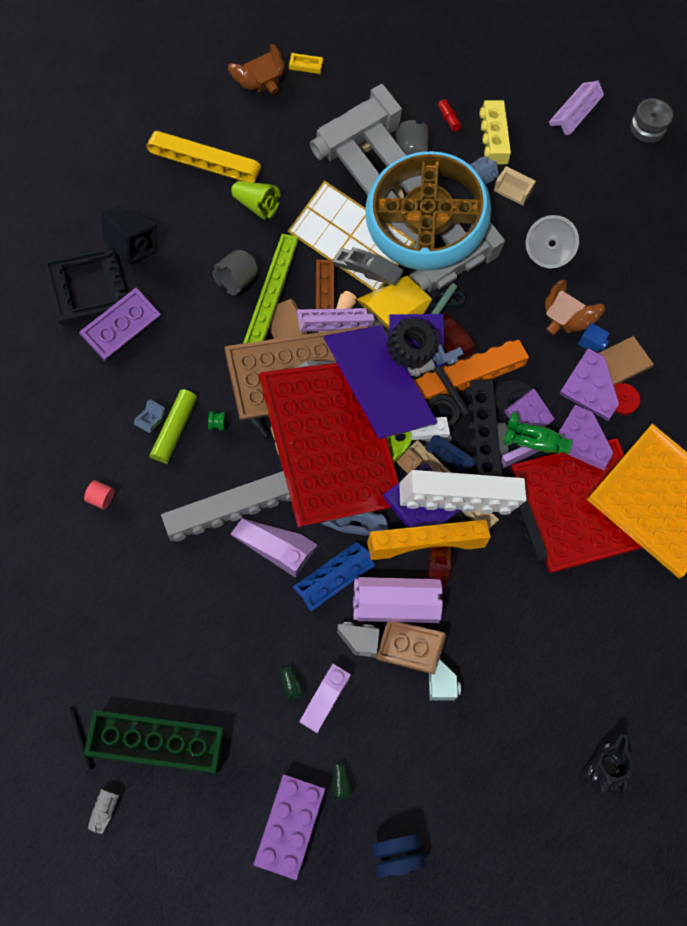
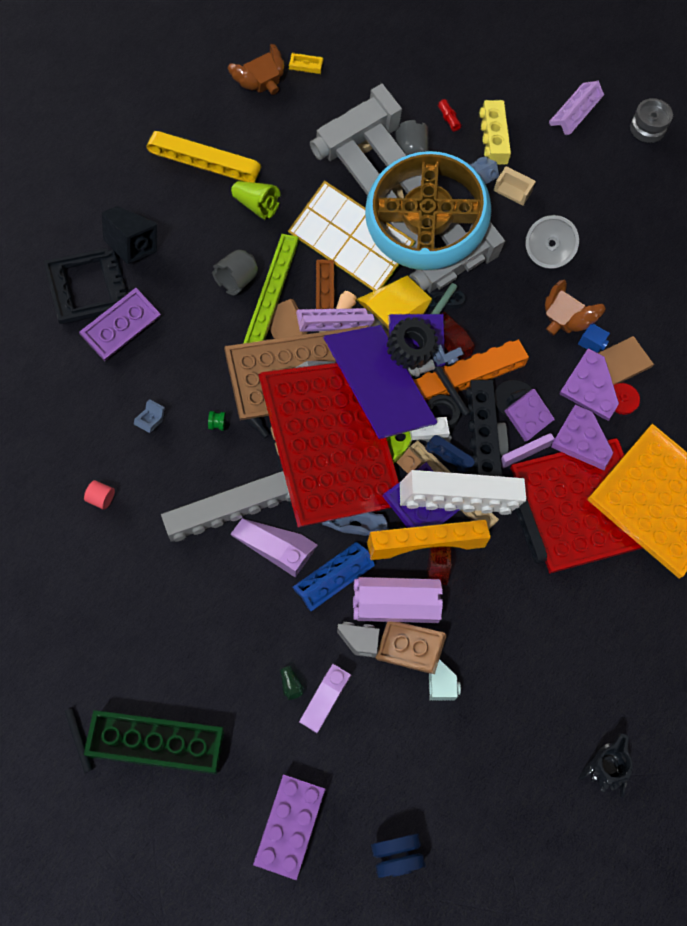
light grey hinge [88,789,119,834] -> none
lime brick [149,389,198,464] -> none
clear green cone [331,765,353,800] -> none
dark grey slope [333,247,403,286] -> none
green piece [503,412,572,454] -> none

